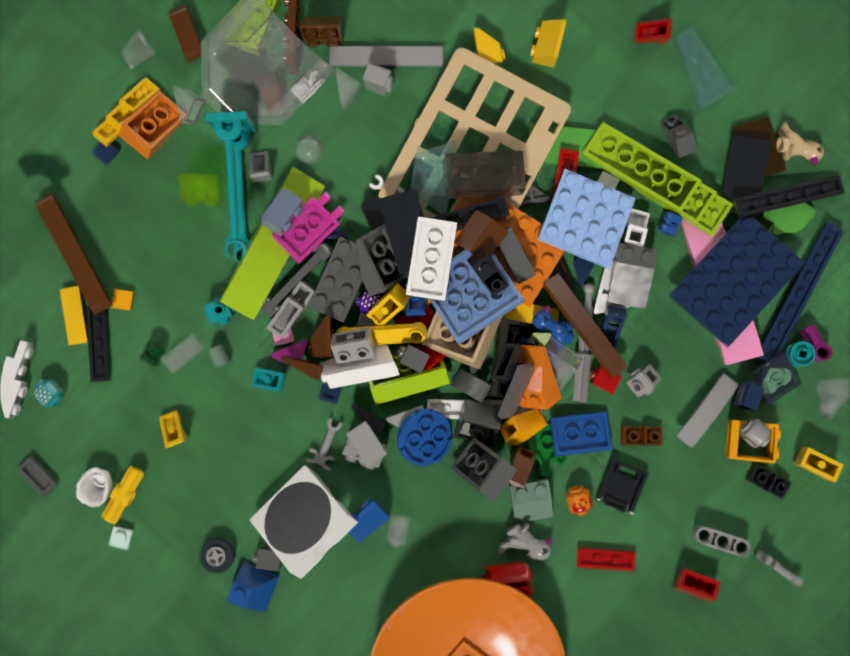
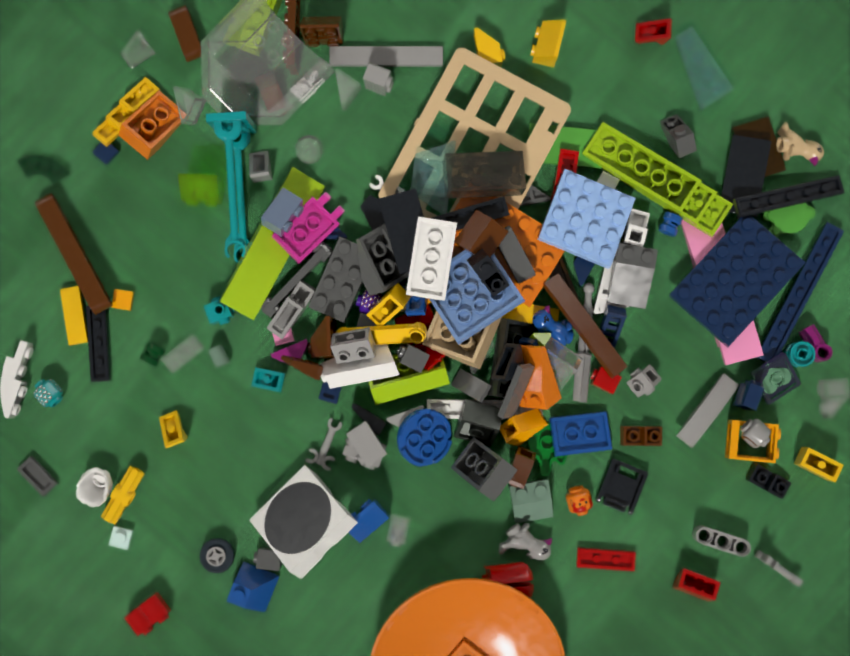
none -> red brick [124,592,171,636]

